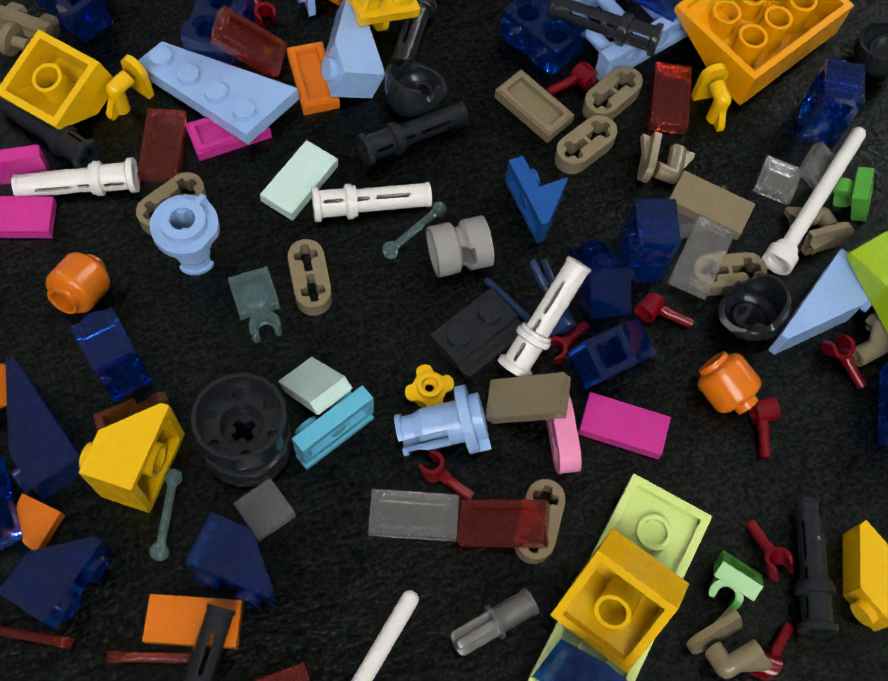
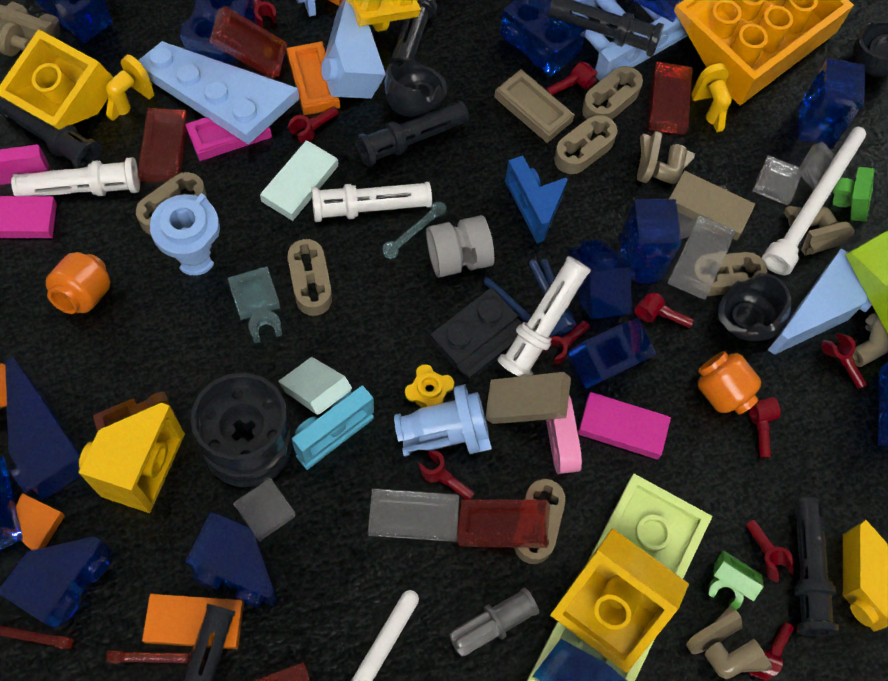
clear blue brick [70,307,152,401] -> none
clear light blue hinge [150,469,182,561] -> none
none -> dark red hand [288,106,338,144]

